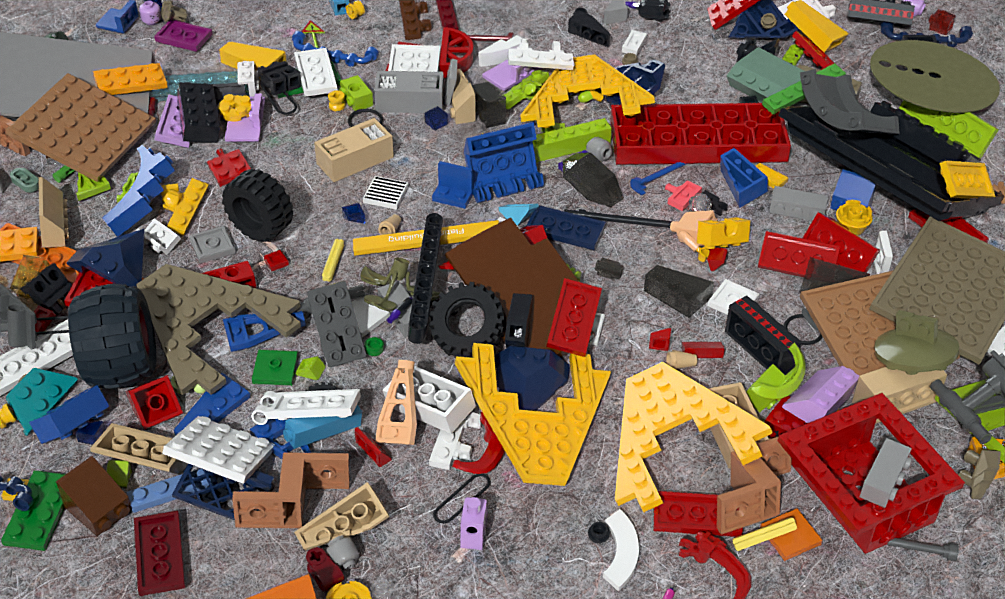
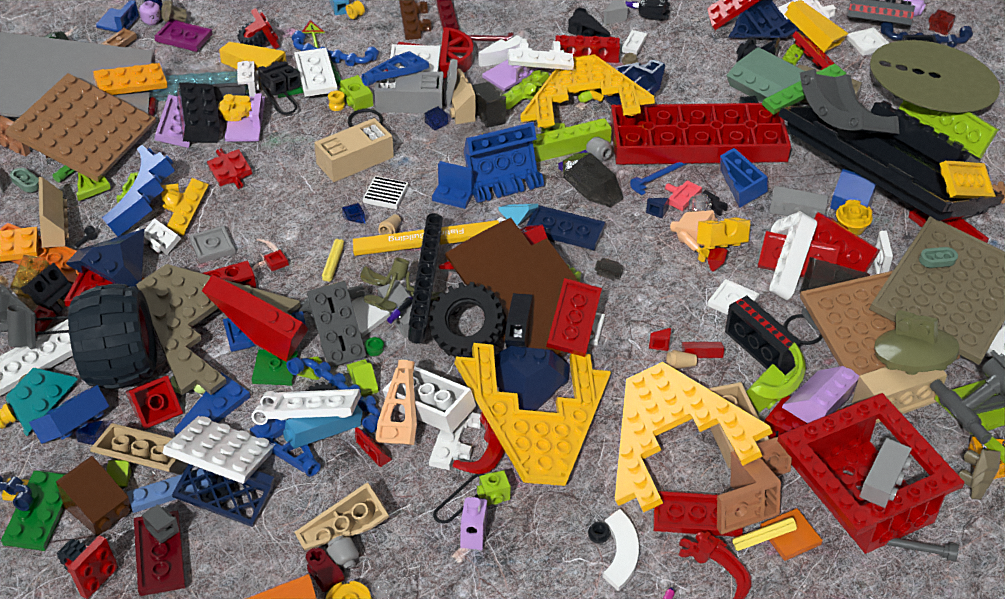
black tyre [222,169,294,242] -> none
nougat bracket [232,452,350,528] -> none
black bar [564,209,672,228] -> none
clear smoke wedge [644,265,714,318] -> none
yellow tile [756,163,788,188] -> none
dark tan plate [761,13,777,29] -> none
none -> red plate [57,535,118,599]
none -> black hand [74,226,97,248]
none -> medium nougat hinge [101,28,137,47]
none -> dark grey window [142,504,179,544]
none -> red wedge [202,275,309,362]
none -> plate [237,8,280,49]
none -> blue bar [286,357,380,433]
none -> lime slope [347,359,379,397]
none -> blue plate [361,51,429,86]
none -> lime brick [476,470,511,506]
none -> red brick [555,35,620,63]
none -> dark blue slope [646,198,669,218]
none -> white beam [769,211,817,300]
none -> white tile [846,27,889,56]
none -> sand green plate [919,247,958,268]

